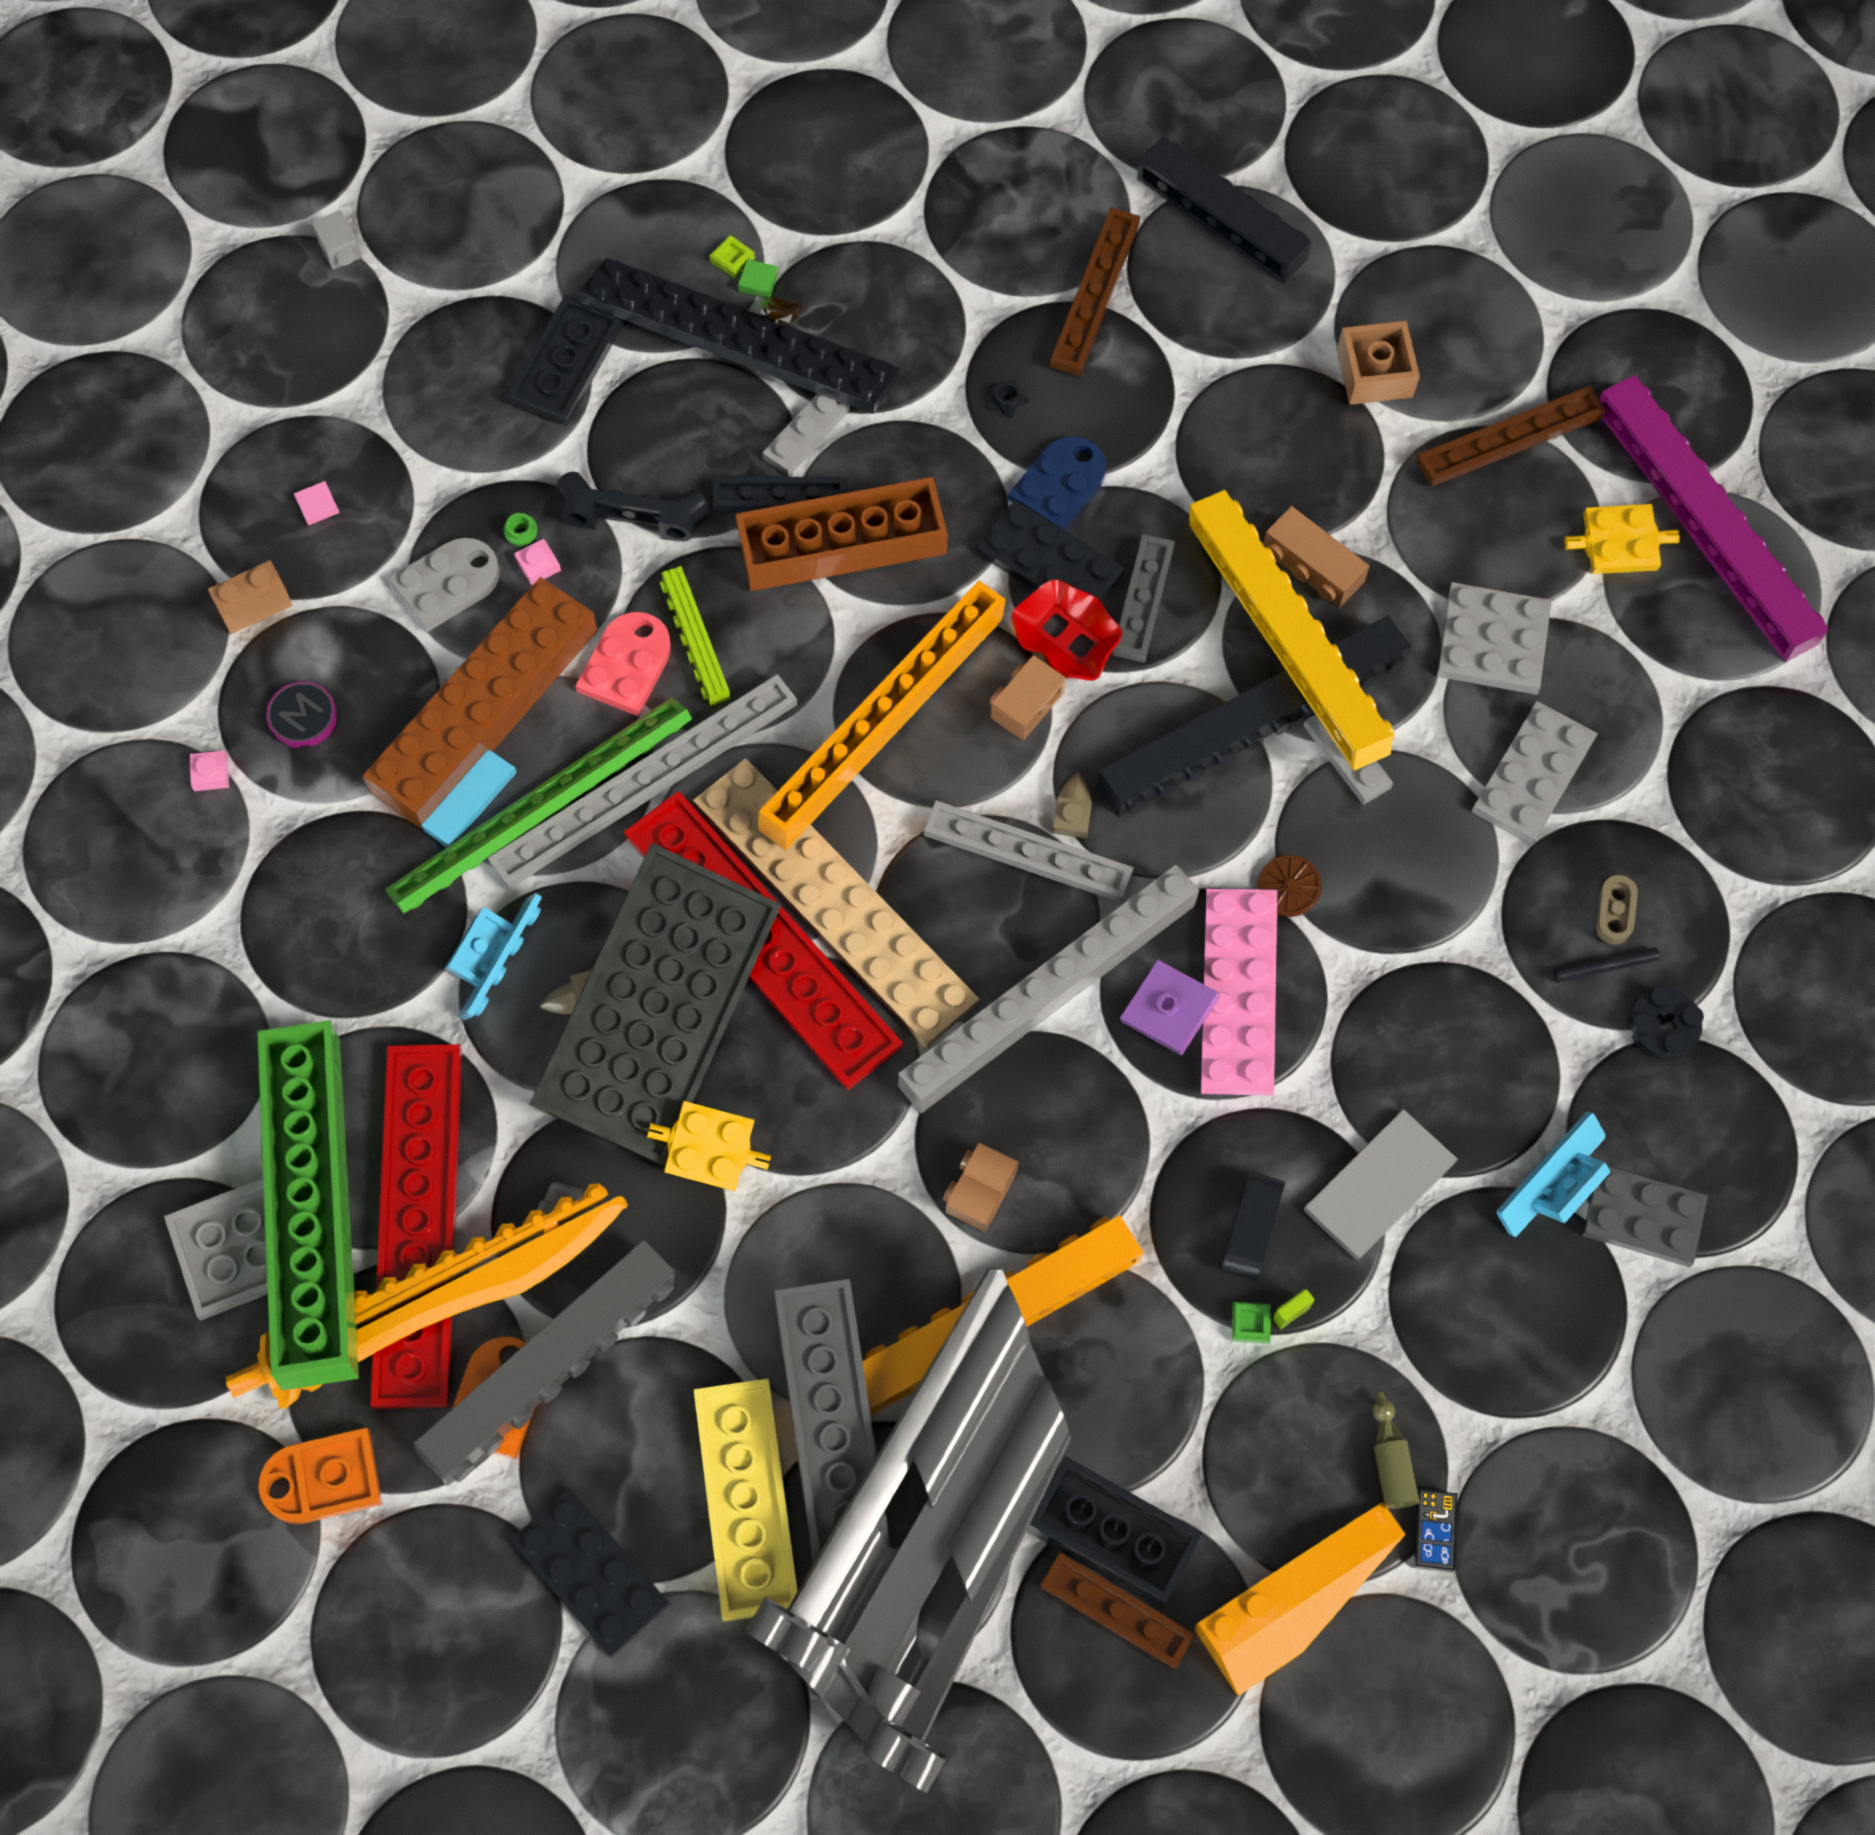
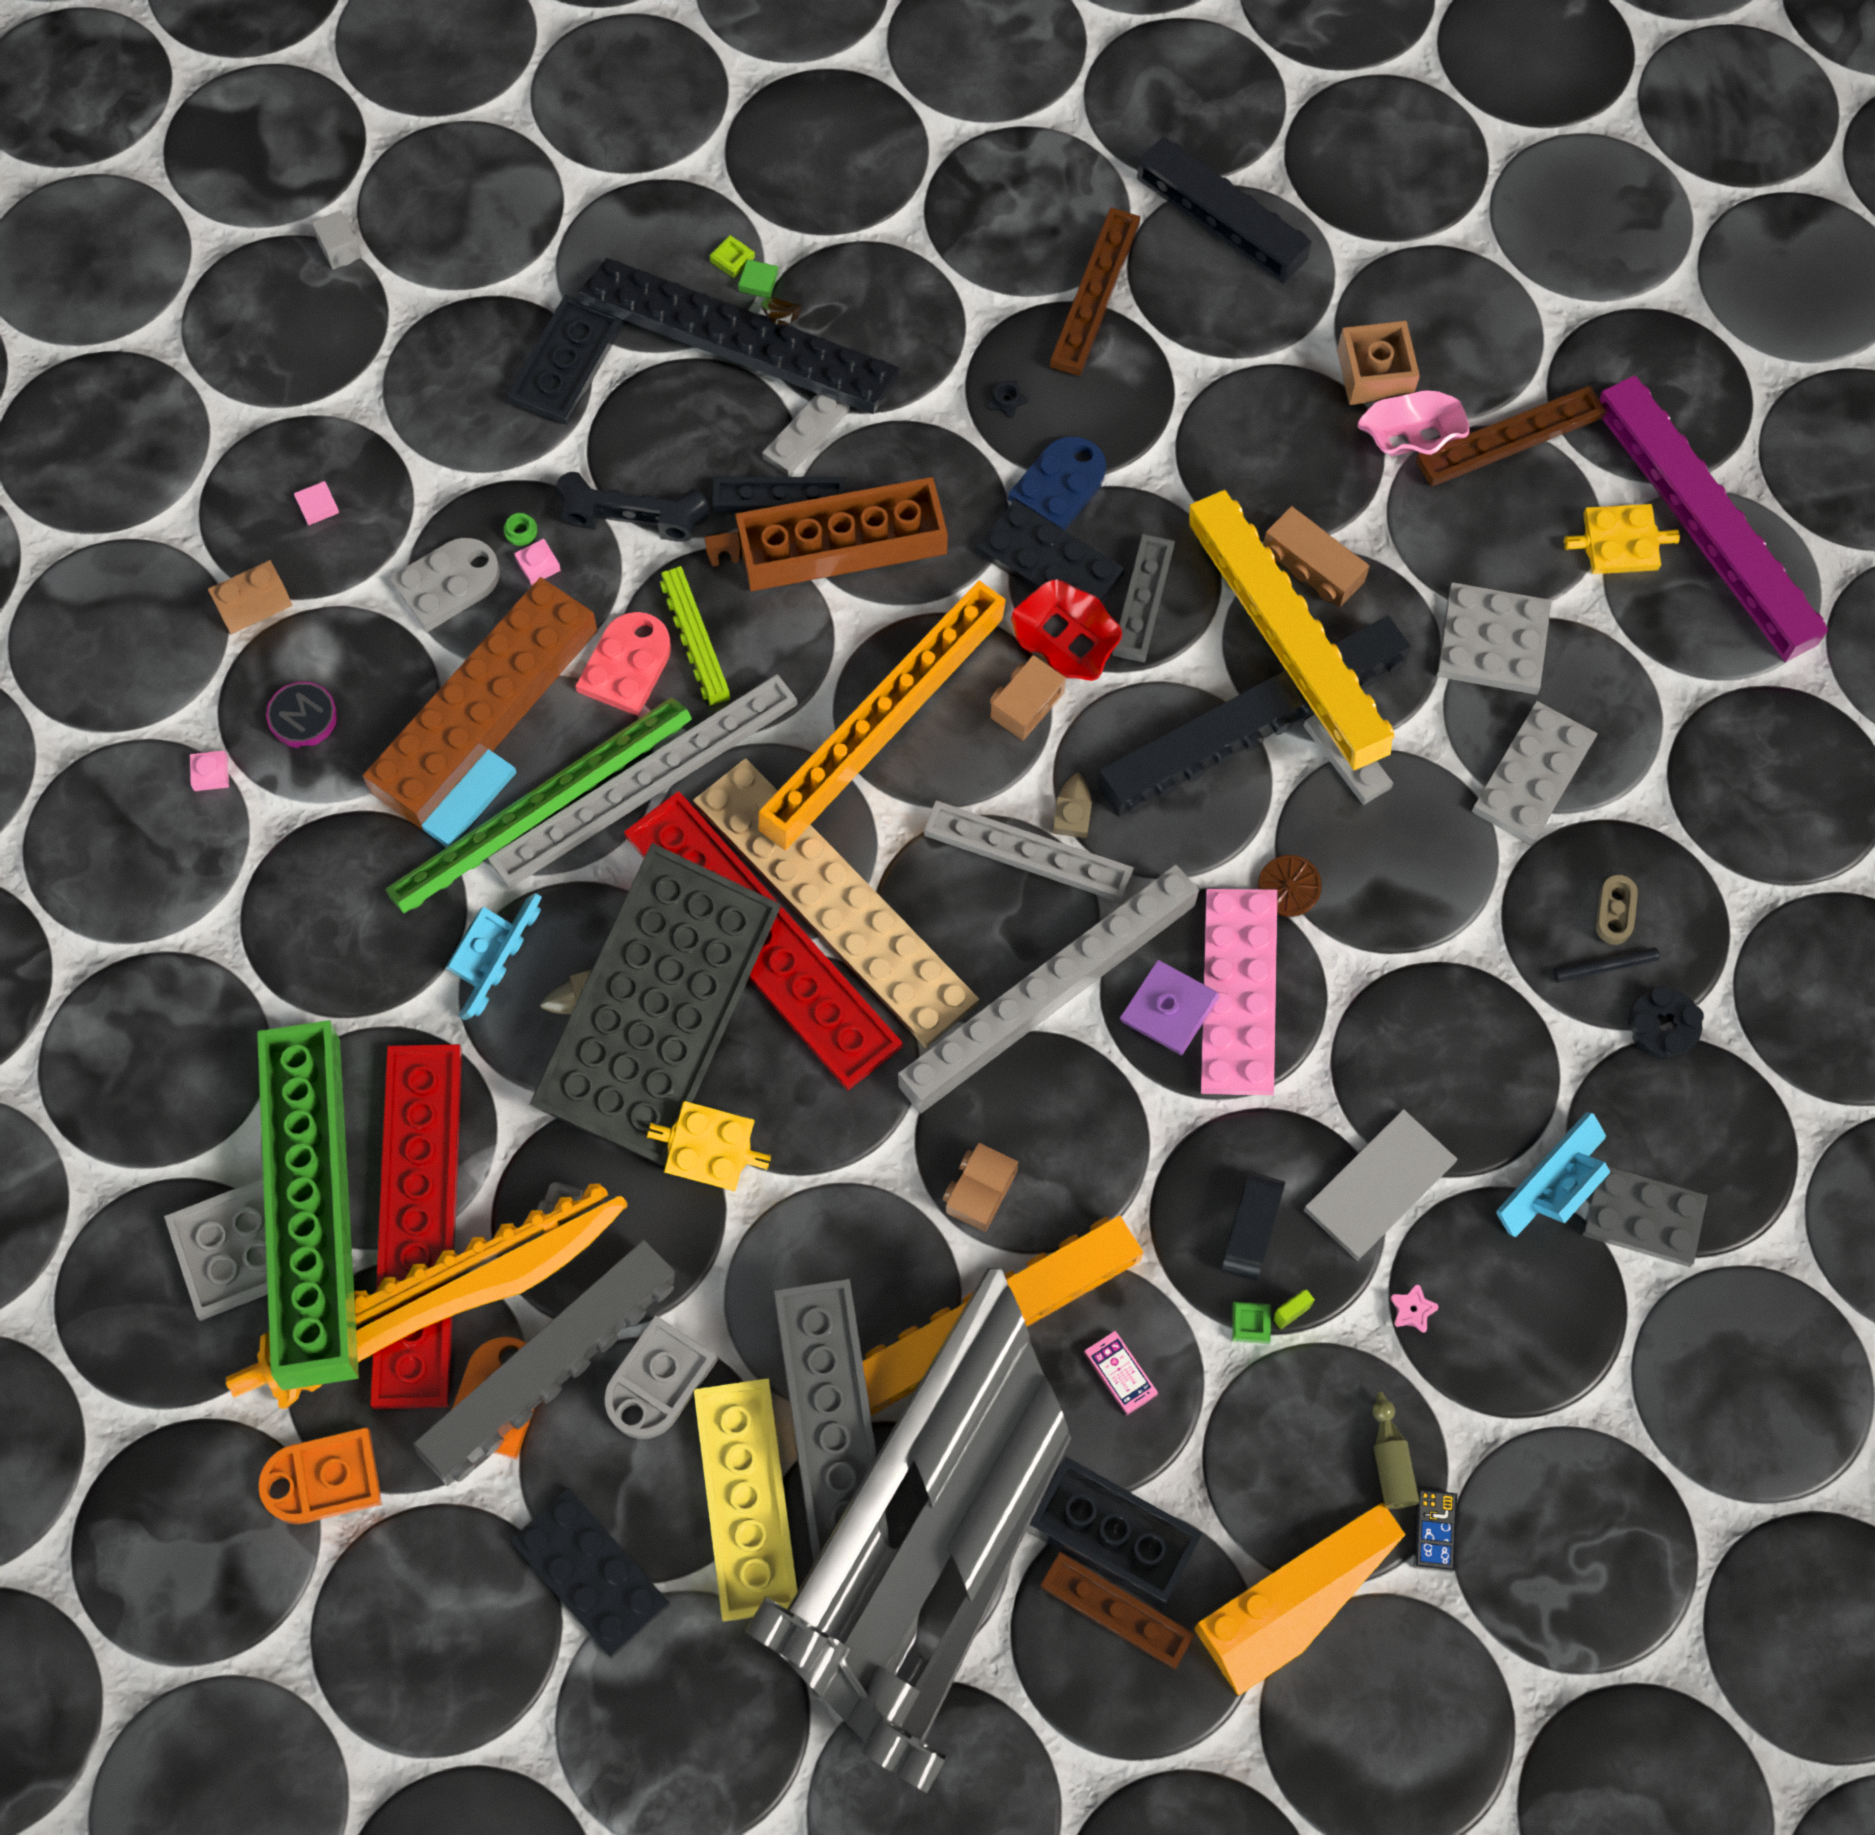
none -> light grey plate [605,1315,718,1439]
none -> reddish brown tile [704,531,740,566]
none -> tile [1084,1331,1158,1416]
none -> bright pink piece [1358,390,1469,457]
none -> bright pink plate [1390,1285,1439,1333]

